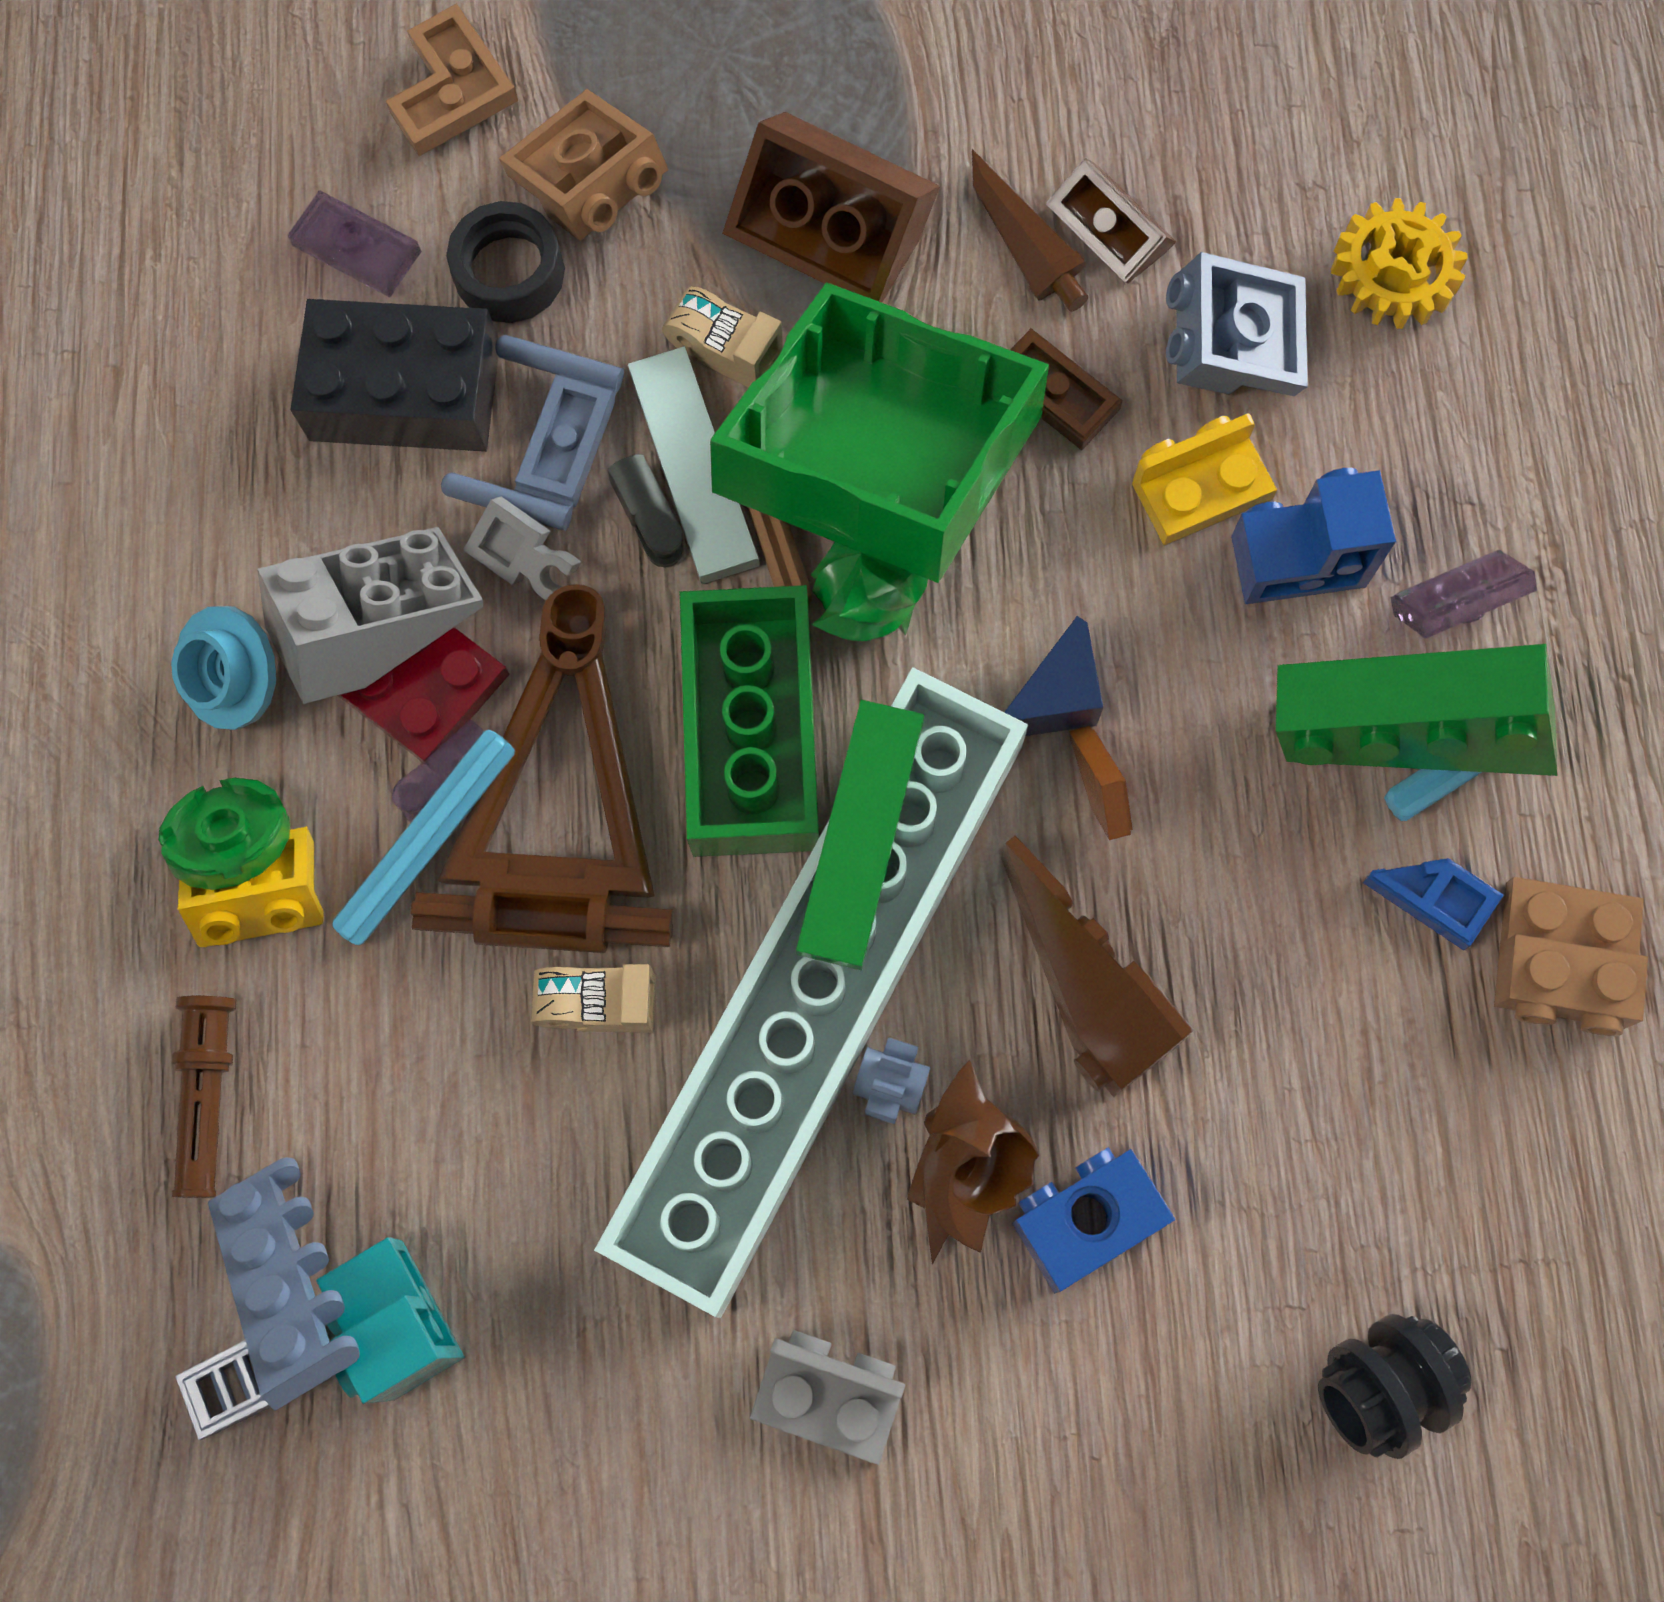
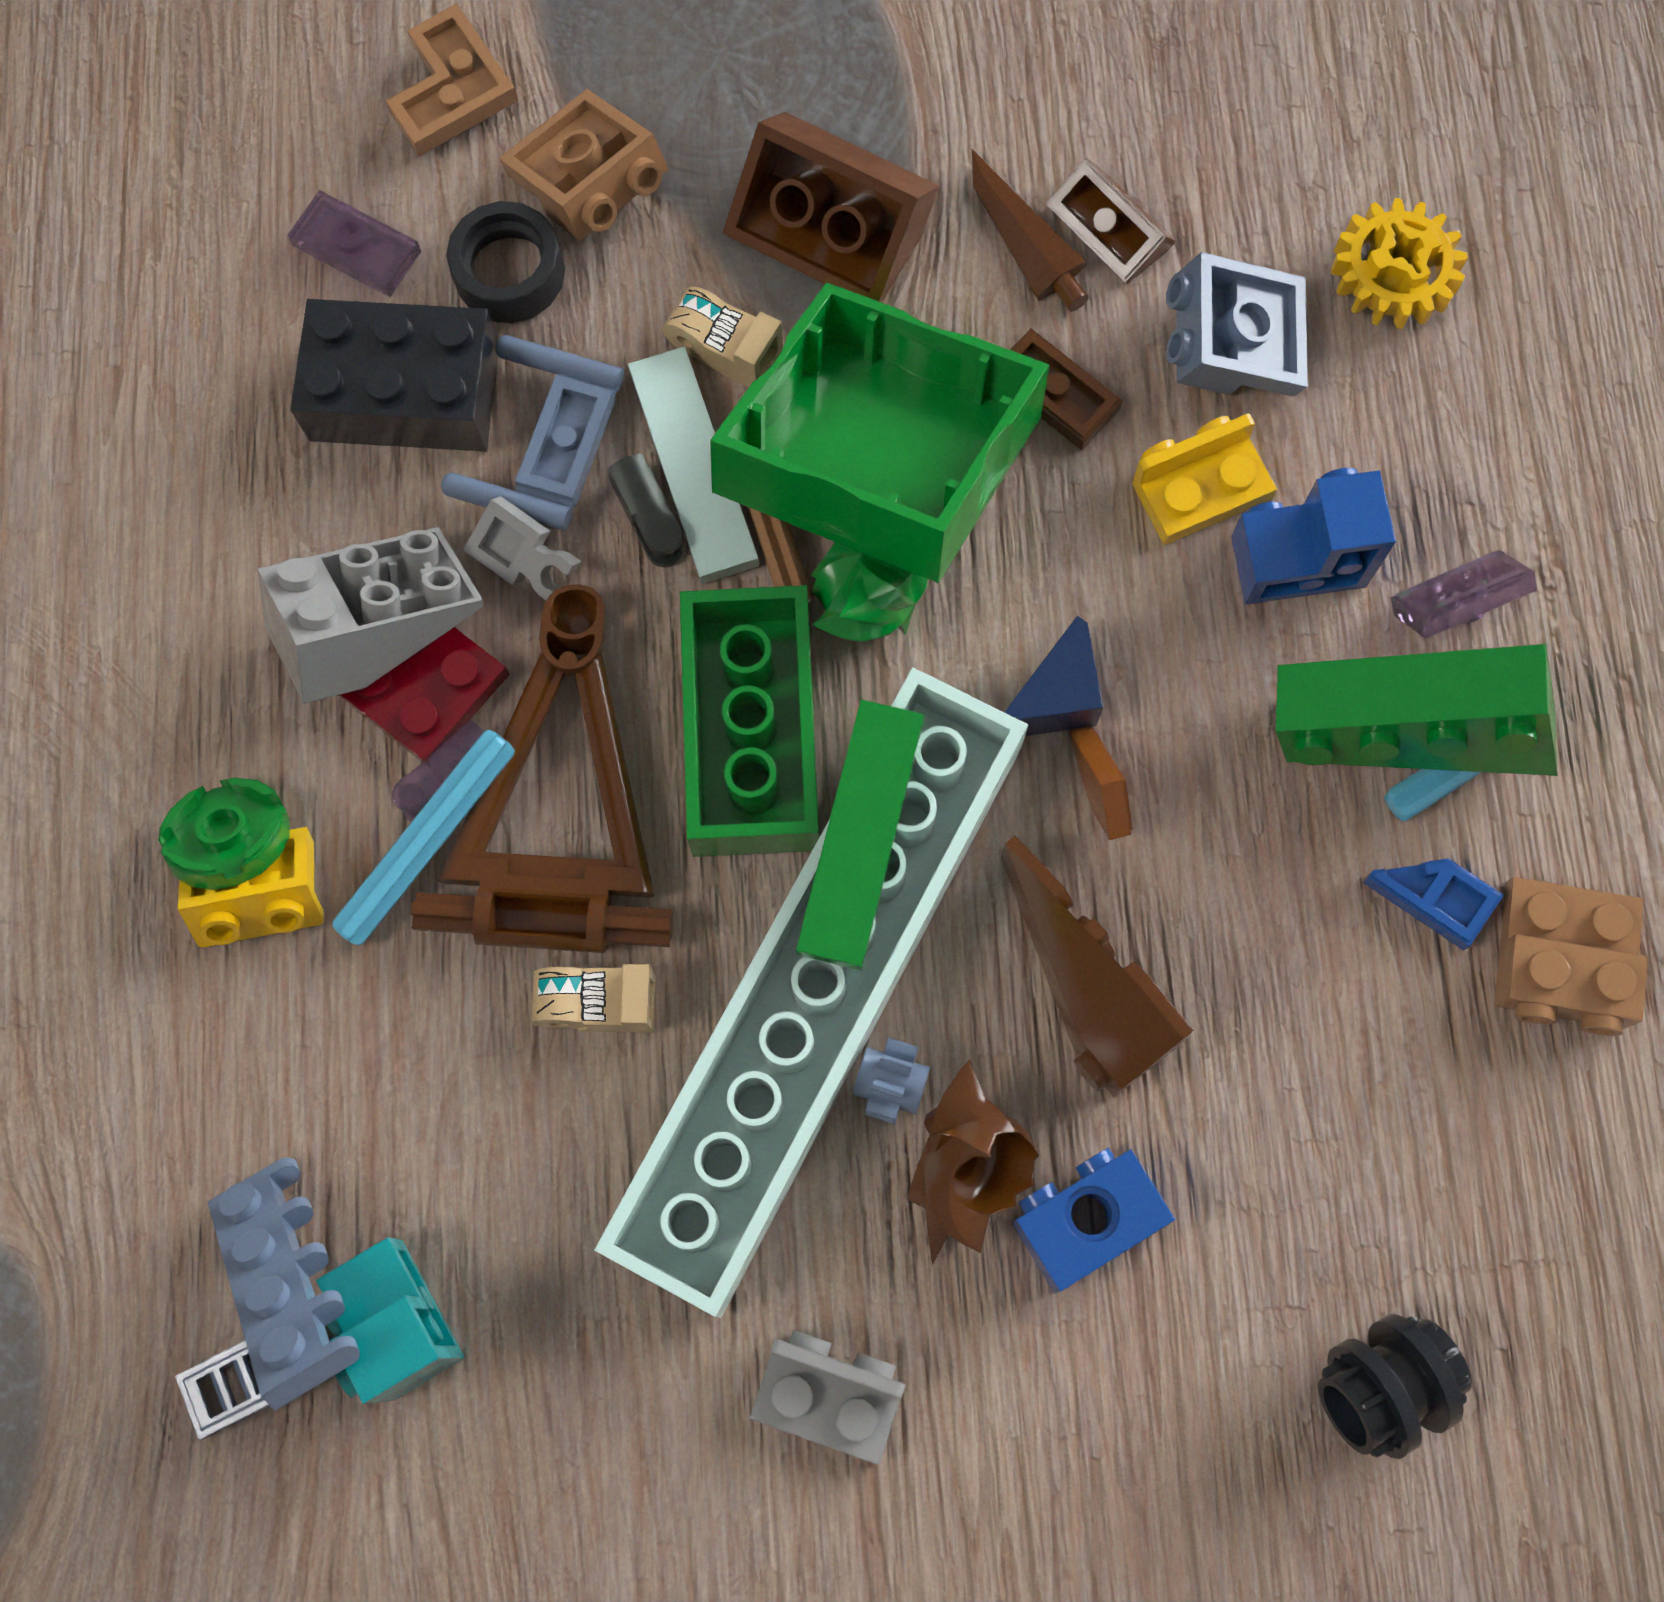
medium azure piece [171,606,276,730] -> none
reddish brown pin [172,995,237,1198] -> none

